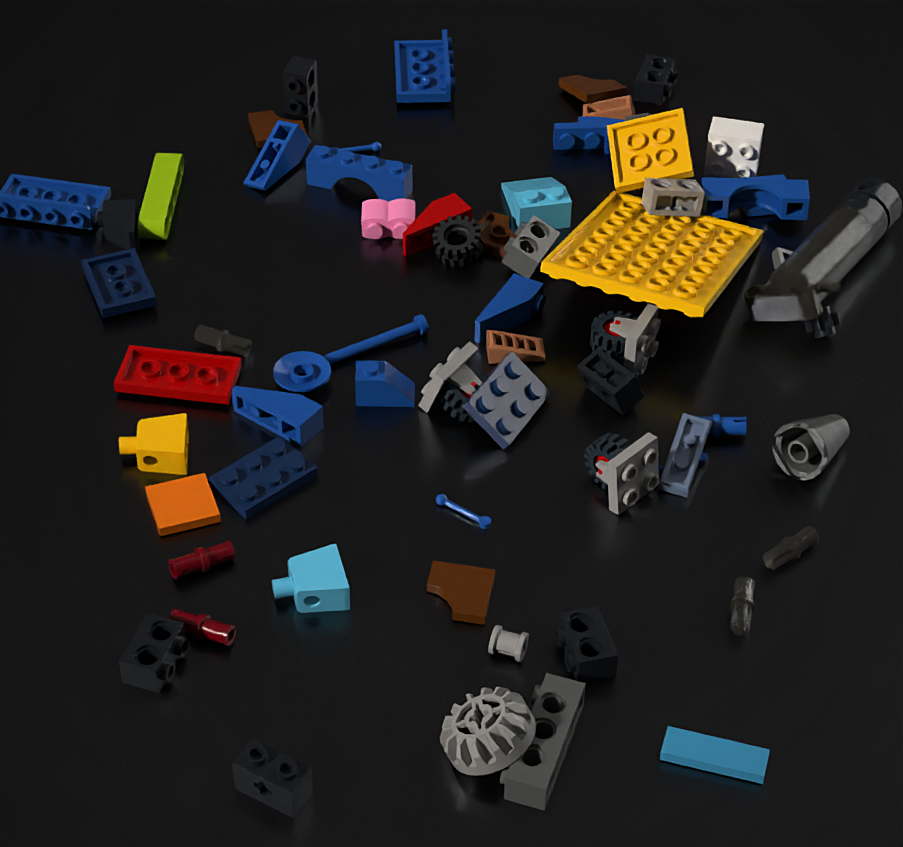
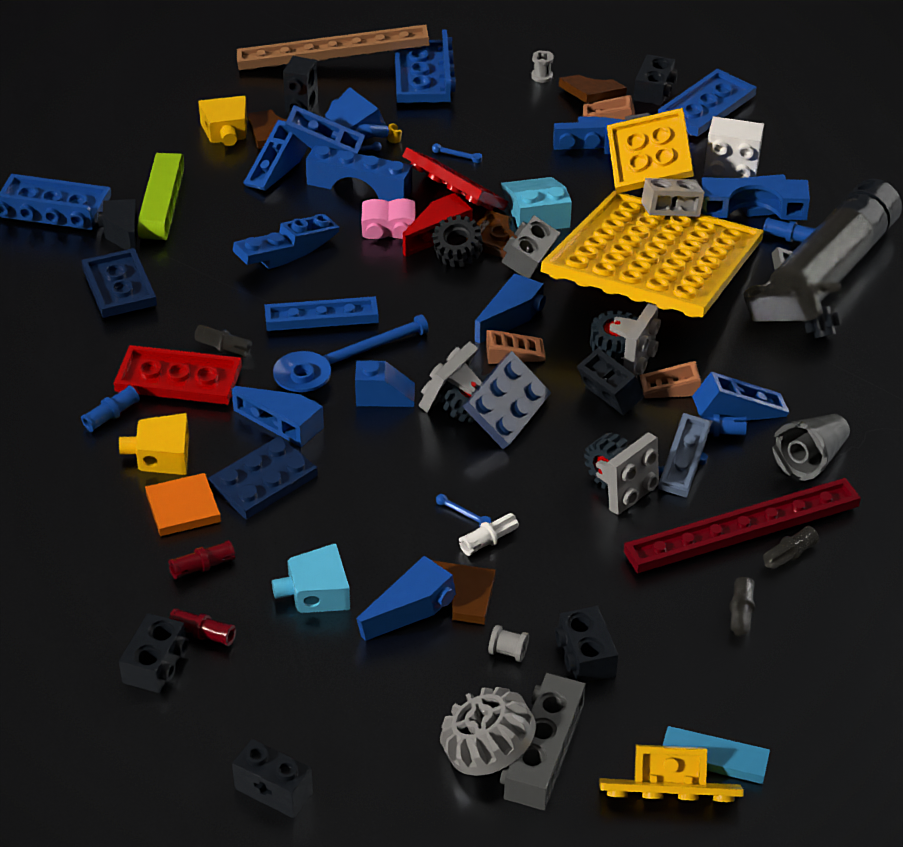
none -> blue pin [81,385,140,432]
none -> yellow torso [198,96,247,146]
none -> blue slope [233,214,340,269]
none -> medium nougat plate [237,25,430,70]
none -> blue plate [264,296,379,331]
none -> blue slope [284,105,365,154]
none -> blue torso [325,87,402,143]
none -> blue slope [356,556,456,640]
none -> red plate [402,147,509,211]
none -> blue hinge [432,143,482,163]
none -> white axle [459,513,519,556]
none -> light grey bush [531,50,554,83]
none -> yellow bracket [599,745,744,802]
none -> dark red plate [623,478,861,573]
none -> nougat slope [639,361,701,399]
none -> blue plate [658,69,757,137]
none -> blue slope [692,372,790,421]
none -> blue pin [763,217,820,246]

